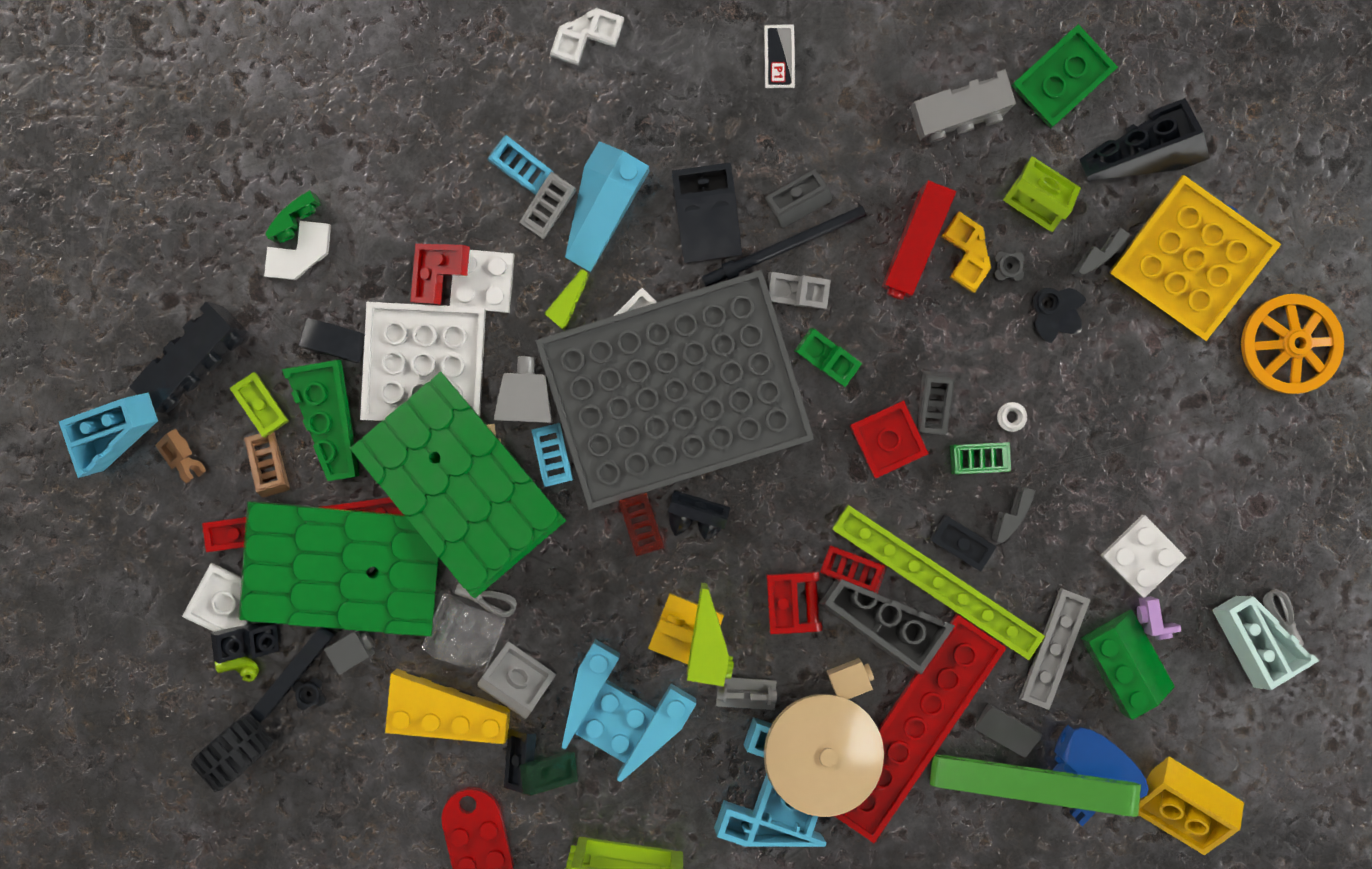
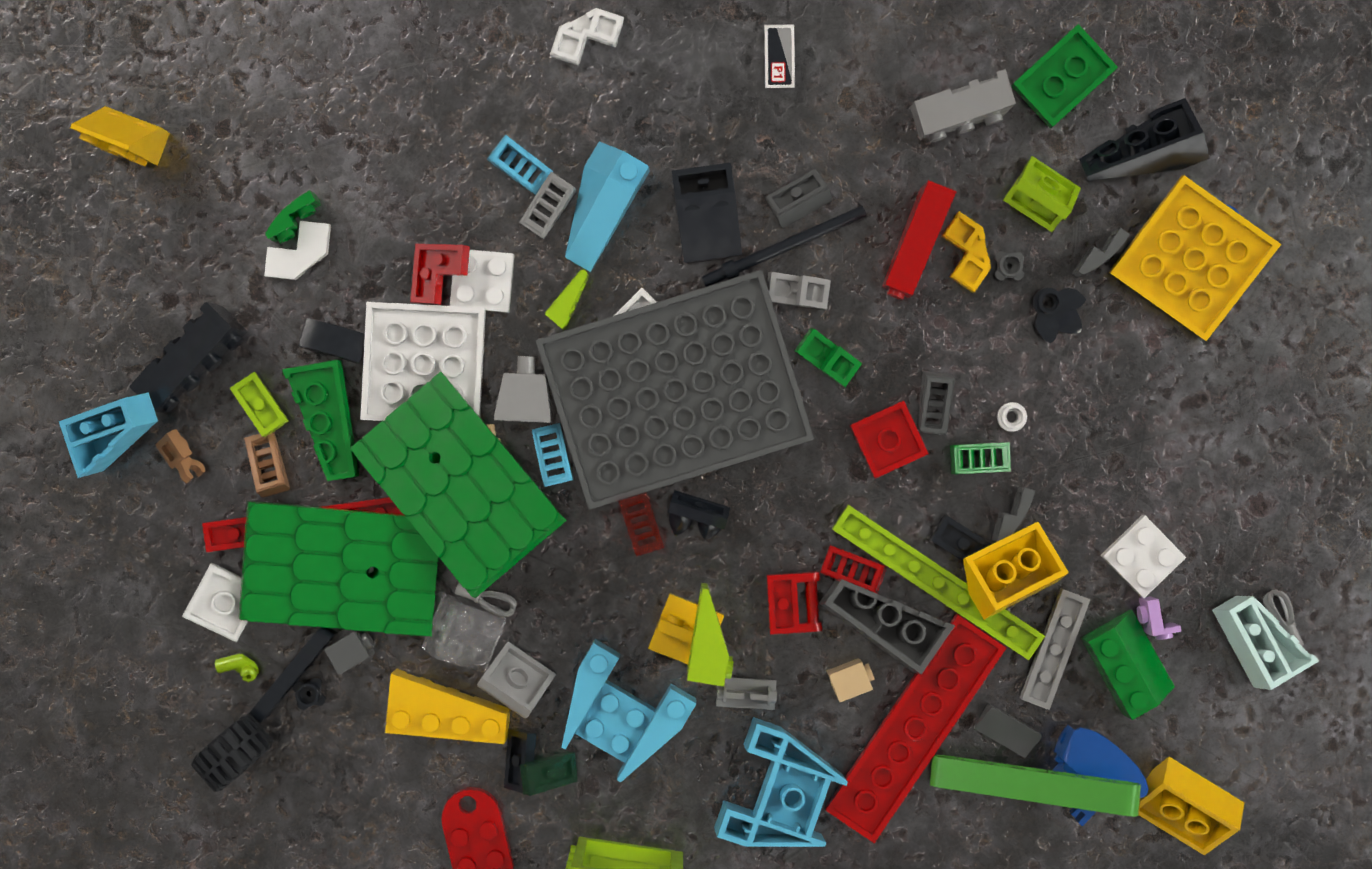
black slope [211,623,279,664] -> none
tan dish [764,694,884,817] -> none
light orange wheel [1241,294,1344,394] -> none
none -> yellow slope [70,106,170,167]
none -> yellow slope [963,522,1069,620]

